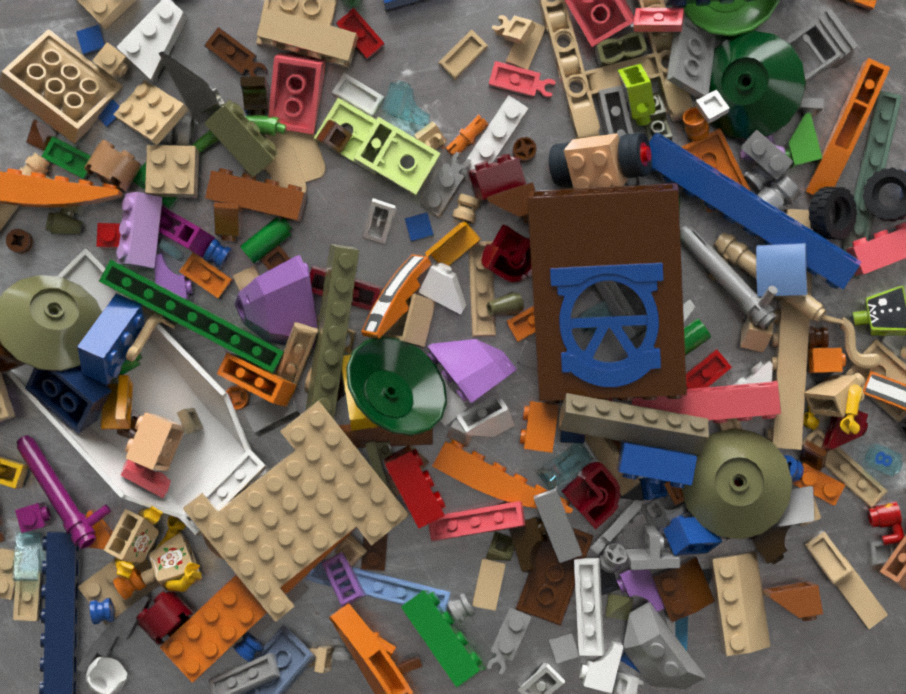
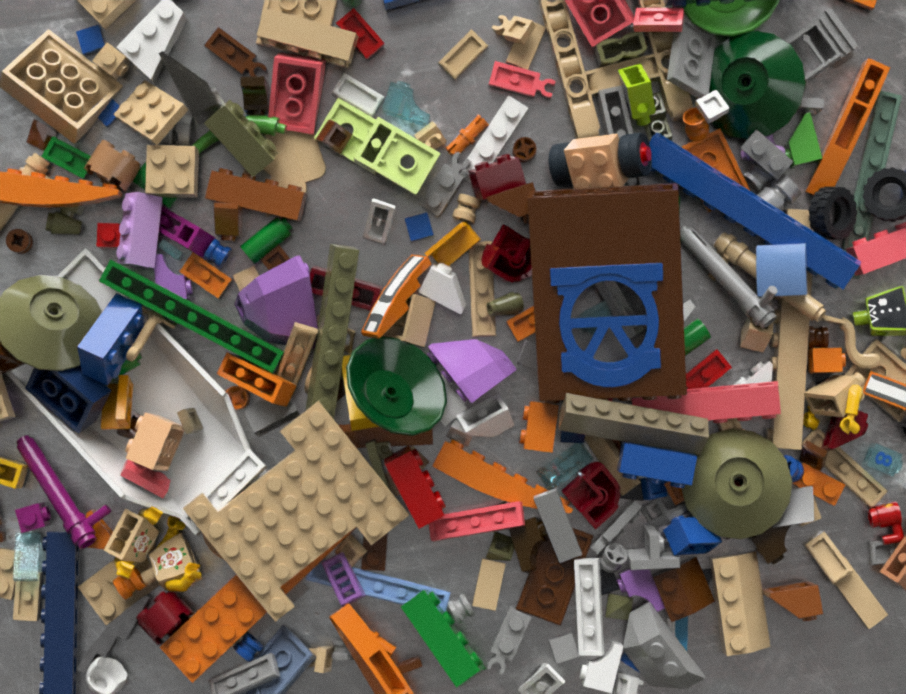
blue wheel [90,598,115,625] -> none

